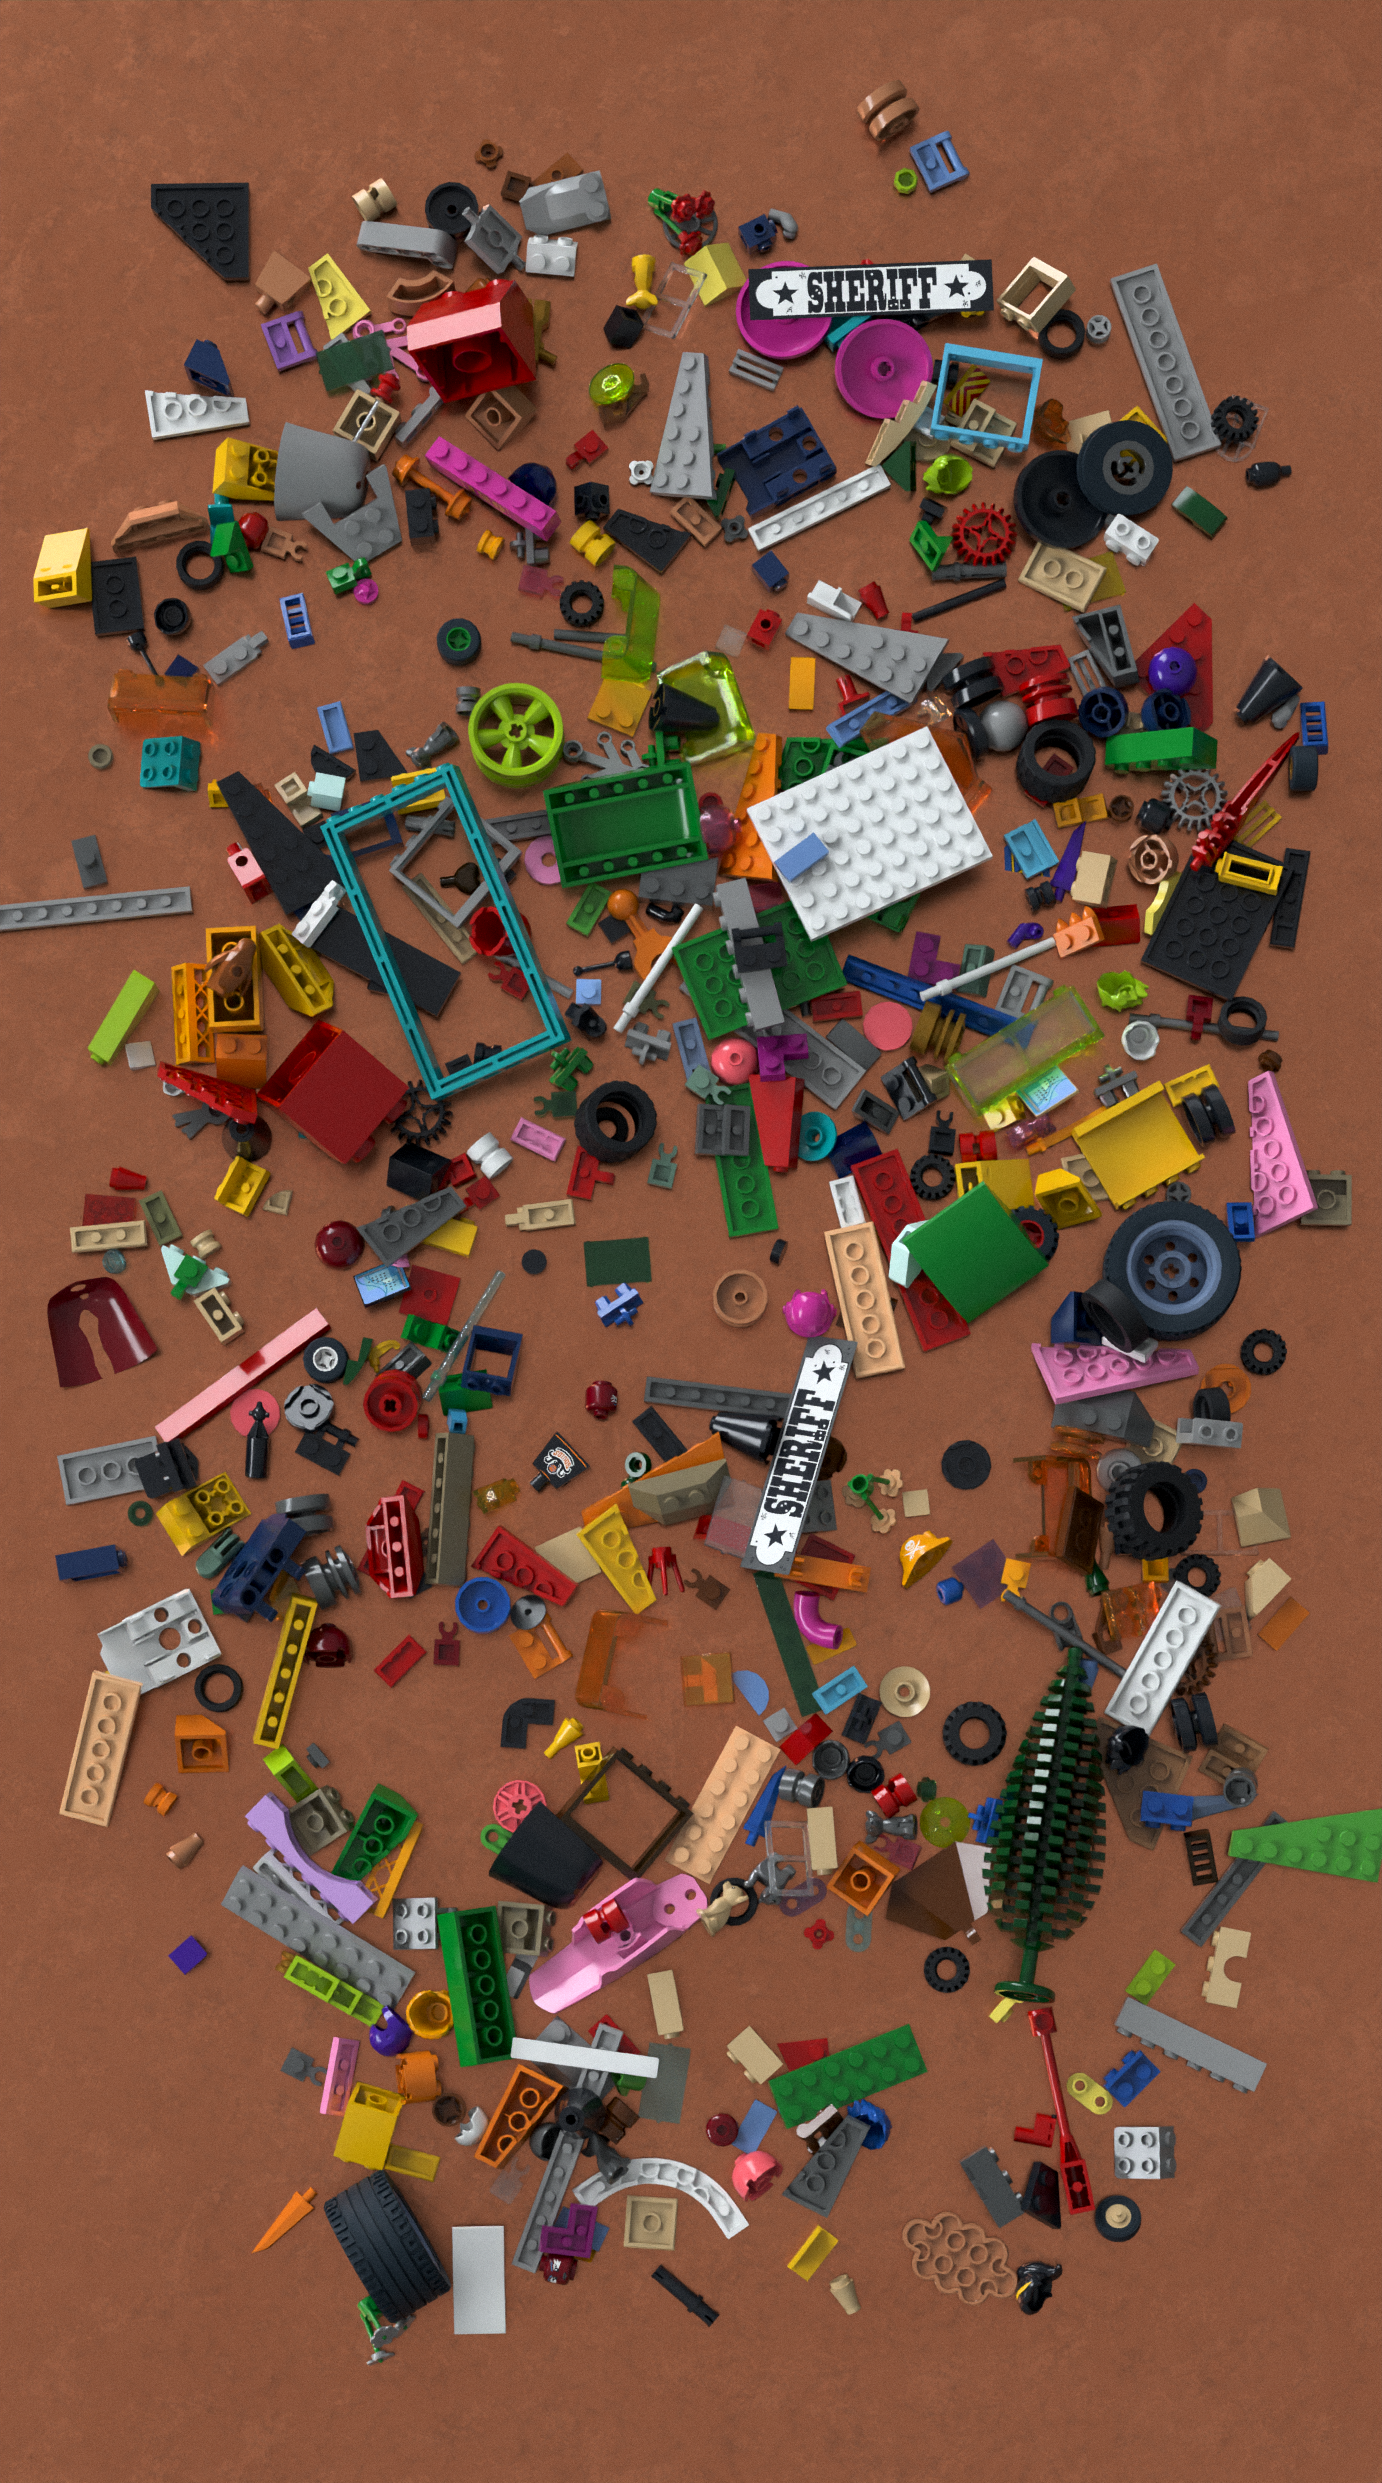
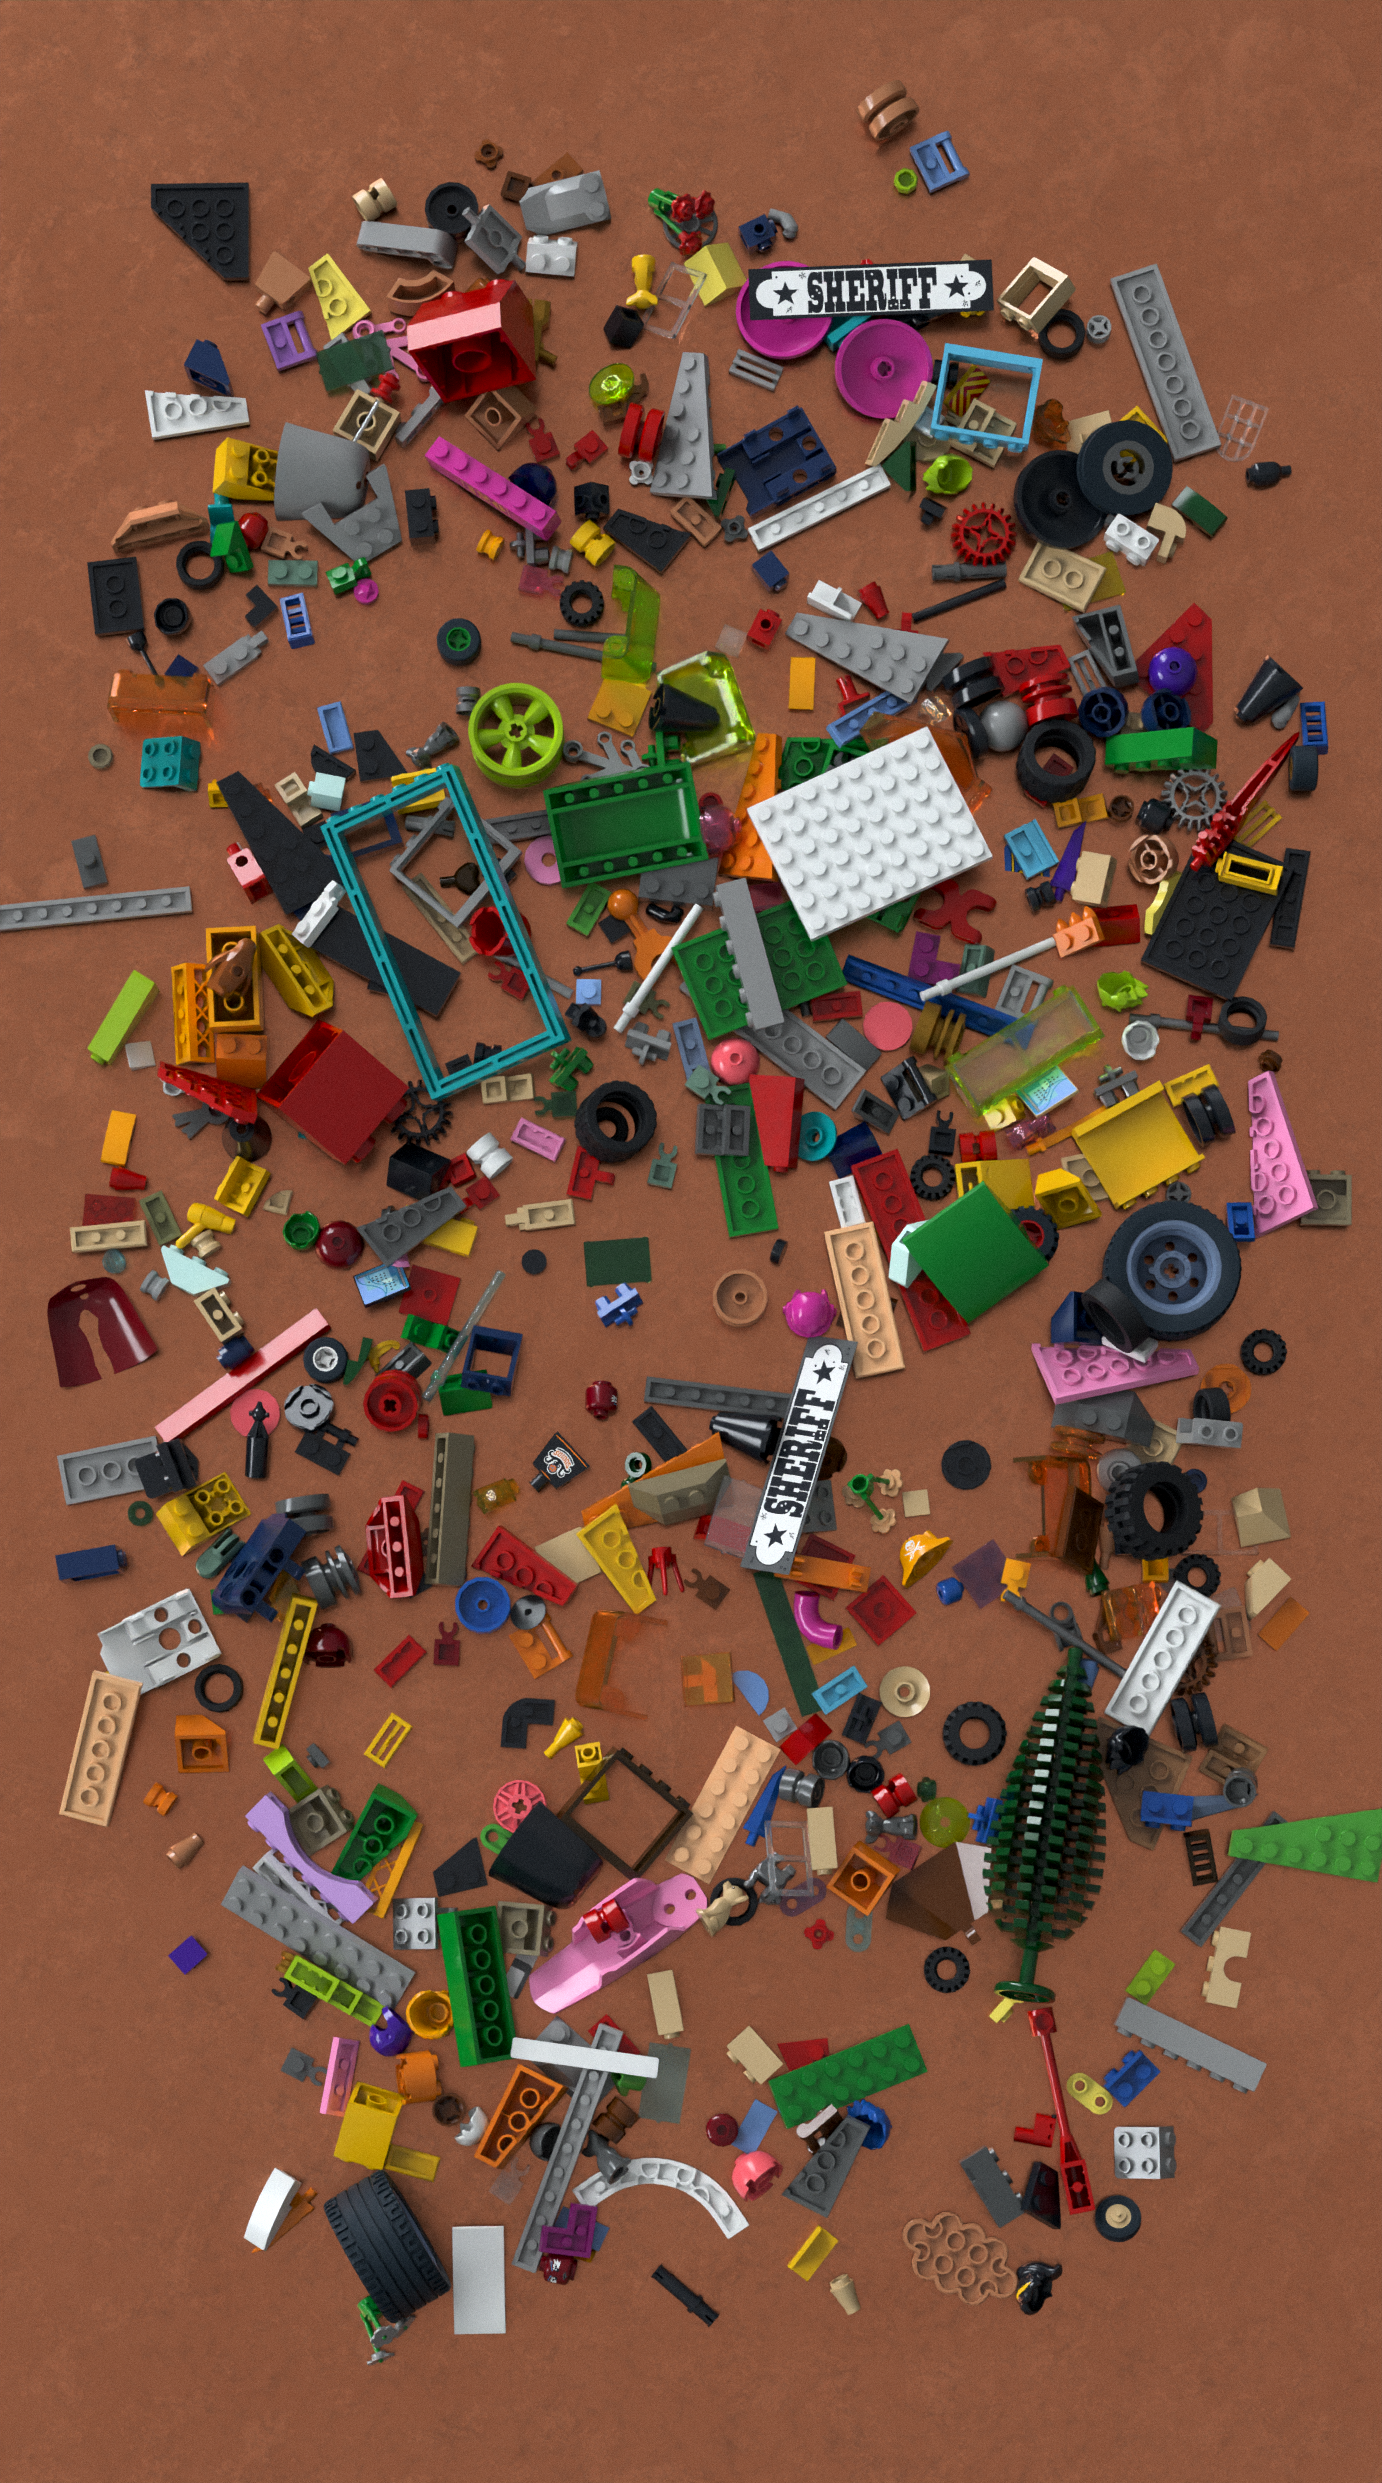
yellow slope [33,528,92,608] -> none
green plate [170,1254,208,1300] -> none
orange piece [392,454,473,520] -> none
dark azure piece [447,1408,467,1434] -> none
black cone [554,2088,606,2140] -> none
tan tile [624,2195,678,2251] -> none
black plate [731,922,788,974] -> none
magenta plate [757,1033,809,1082] -> none
medium blue tile [774,832,829,883] -> none
green slope [909,521,953,572] -> none
dark purple arm [1007,922,1044,948] -> none
black tyre [1211,396,1259,444] -> none
none -> light orange slope [101,1110,137,1167]
none -> light grey wheel [140,1270,170,1301]
none -> yellow piece [176,1202,236,1249]
none -> dark blue brick [216,1335,255,1370]
none -> white slope [244,2168,302,2251]
none -> black piece [245,585,279,630]
none -> sand green plate [268,560,318,587]
none -> black plate [272,1977,320,2020]
none -> green hair [282,1211,321,1250]
none -> yellow tile [364,1713,413,1769]
none -> black wing [433,1837,488,1897]
none -> tan slope [481,1073,536,1104]
none -> red plate [526,418,560,465]
none -> light grey wheel [549,545,574,574]
none -> red wheel [618,402,665,464]
none -> red plate [846,1575,917,1646]
none -> red piece [913,879,997,945]
none -> tan brick [1146,503,1186,564]

